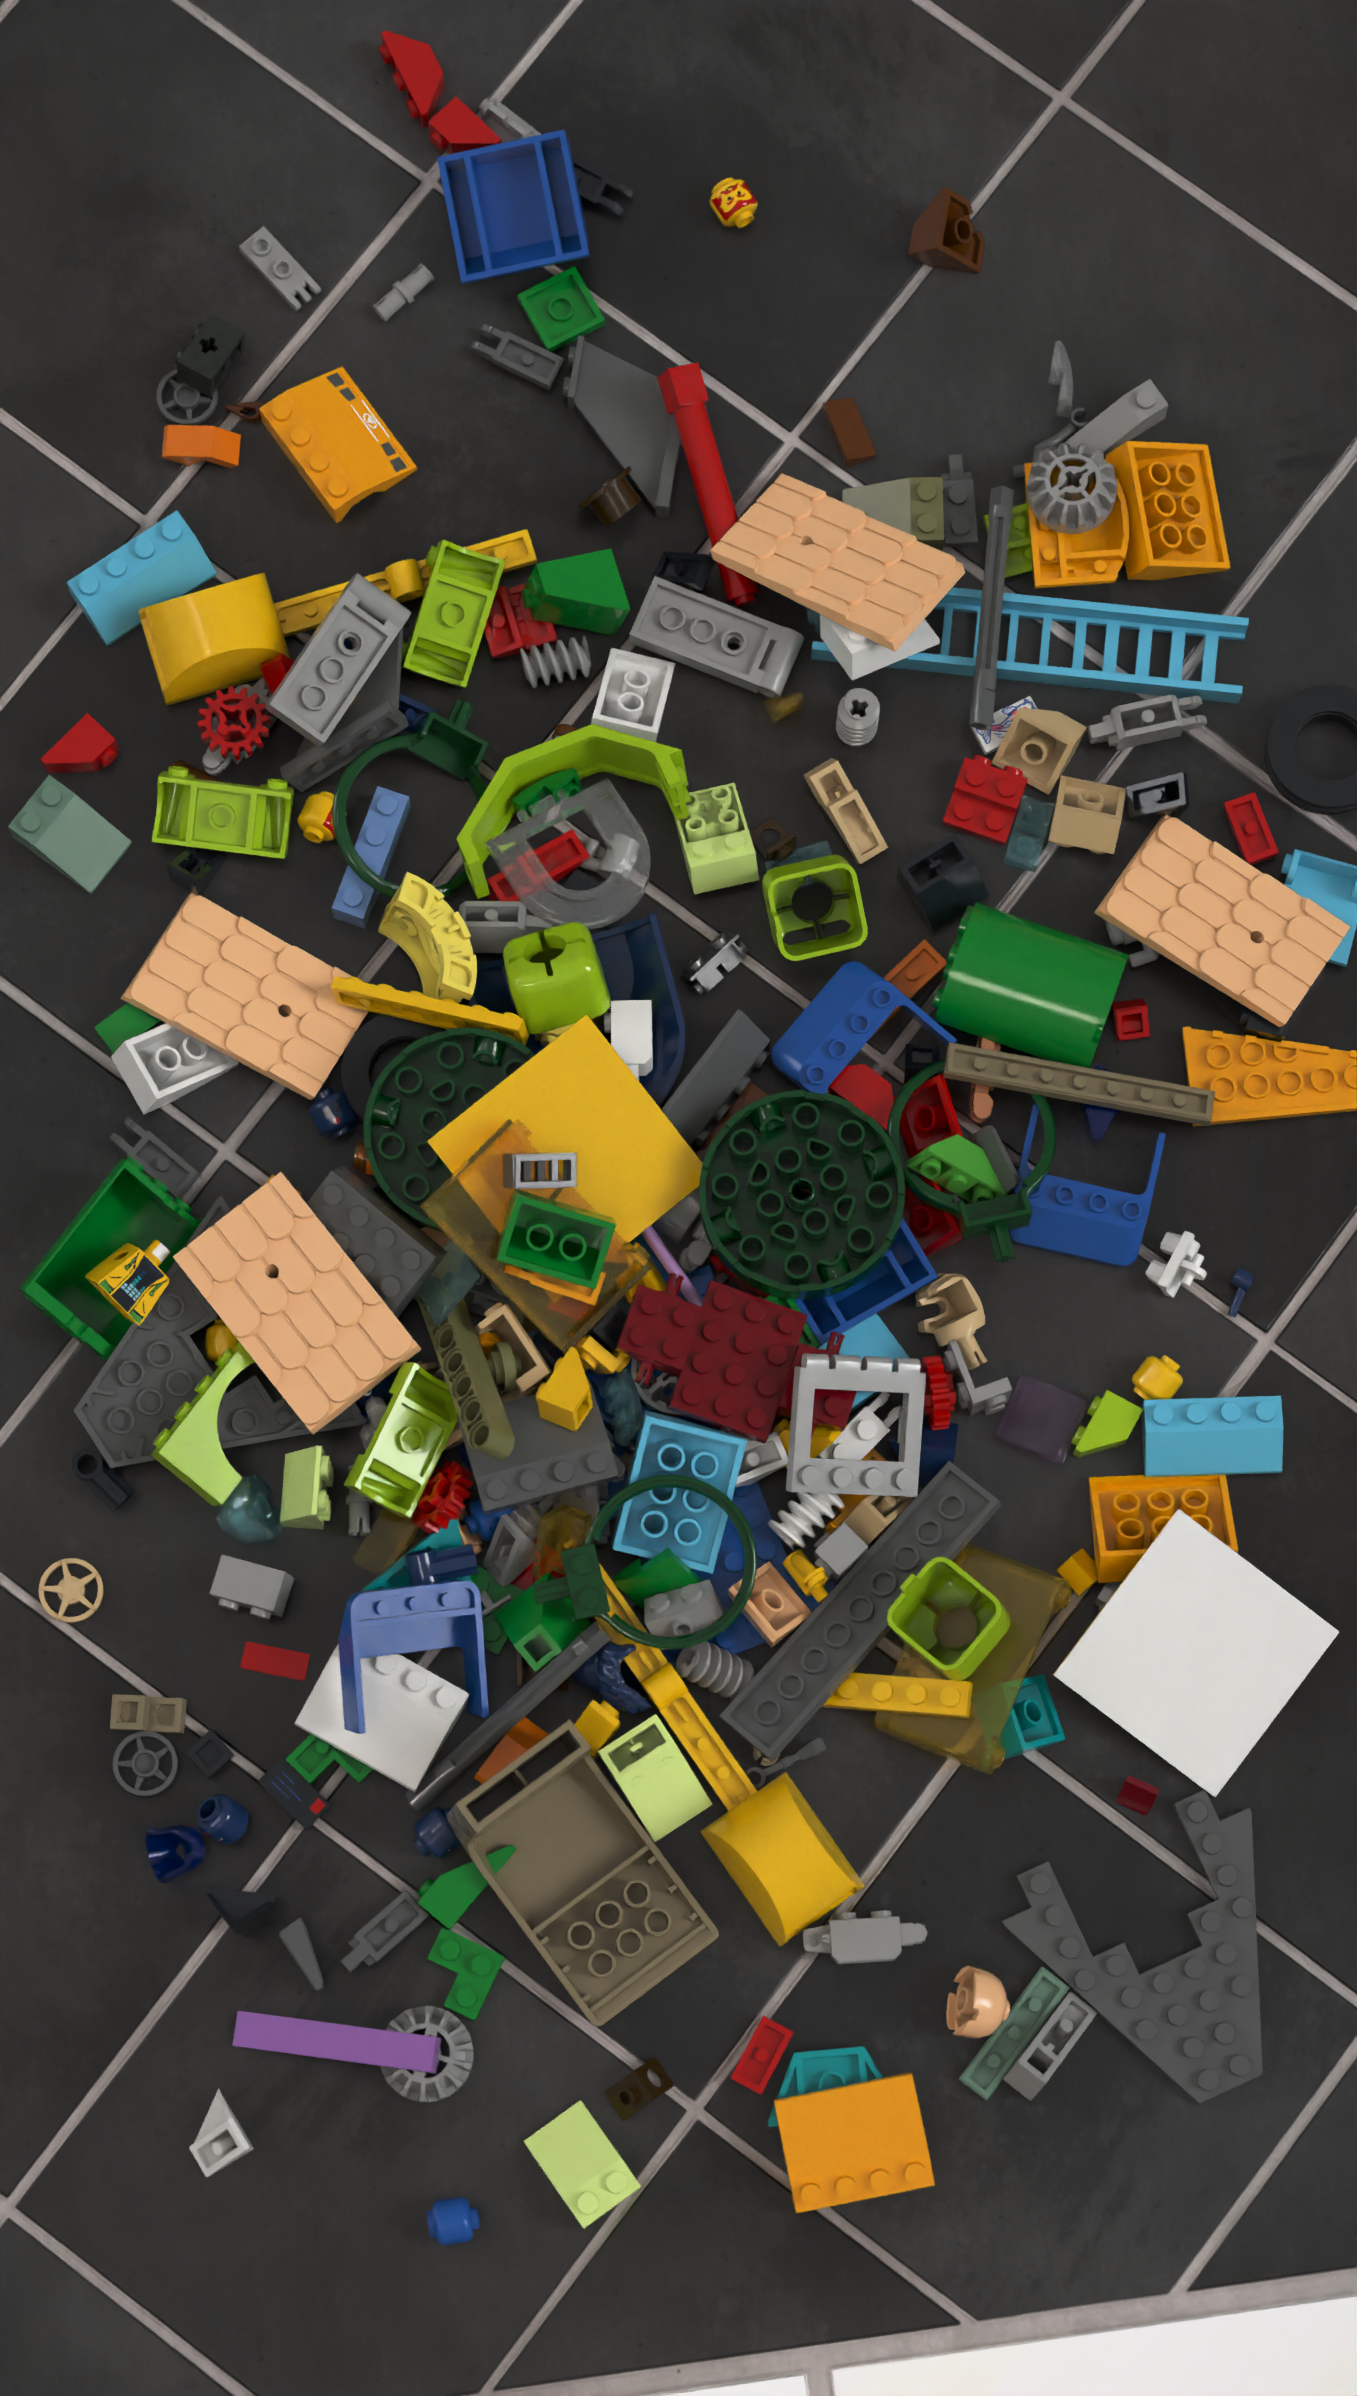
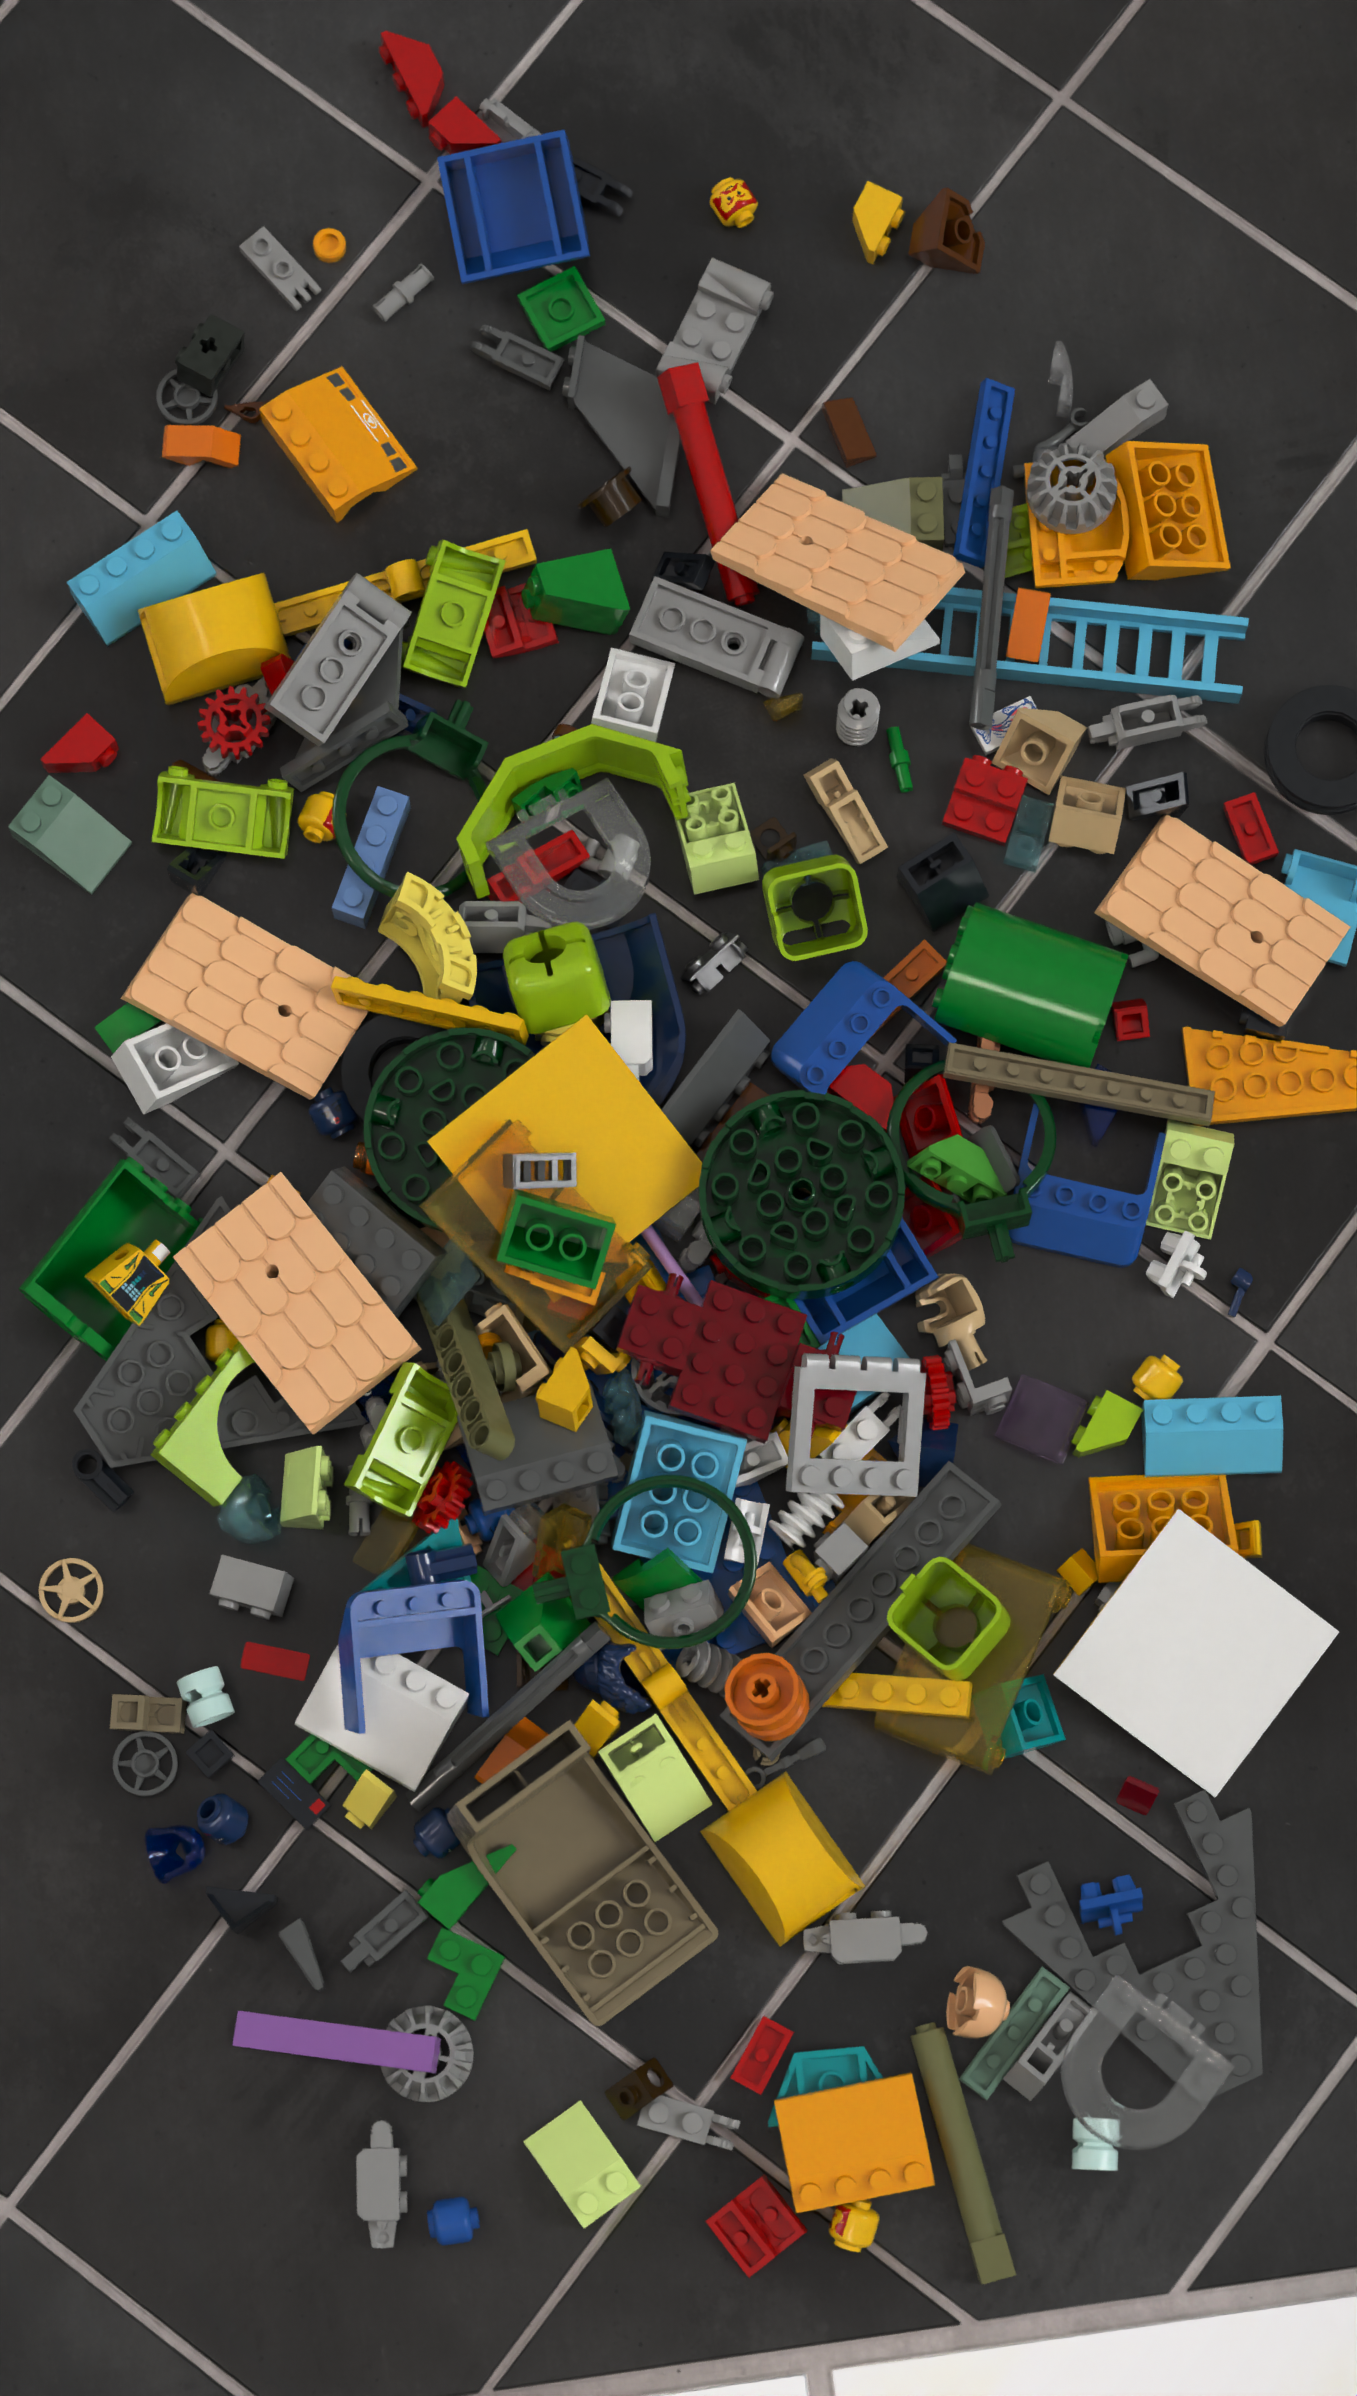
white slope [189,2088,254,2178] -> none
light grey piece [520,635,591,688] -> none
none -> light aqua wheel [176,1666,235,1728]
none -> light orange tile [313,228,346,263]
none -> light yellow slope [342,1769,397,1830]
none -> light grey hinge [356,2120,408,2248]
none -> light grey hinge [637,2095,740,2150]
none -> light grey piece [656,258,774,405]
none -> red slope [705,2174,808,2278]
none -> white hips [724,1498,770,1566]
none -> orange wheel [725,1653,809,1741]
none -> yellow head [829,2199,880,2252]
none -> yellow slope [852,181,905,264]
none -> green bar [886,727,913,793]
none -> olive brick [910,2022,1016,2285]
none -> blue plate [953,378,1015,568]
none -> orange slope [1006,587,1051,662]
none -> clear piece [1061,1974,1235,2150]
none -> light aqua wheel [1072,2119,1119,2171]
none -> blue hips [1079,1875,1143,1936]
none -> yellowish green slope [1146,1119,1234,1240]
none -> yellow slope [1234,1520,1262,1558]

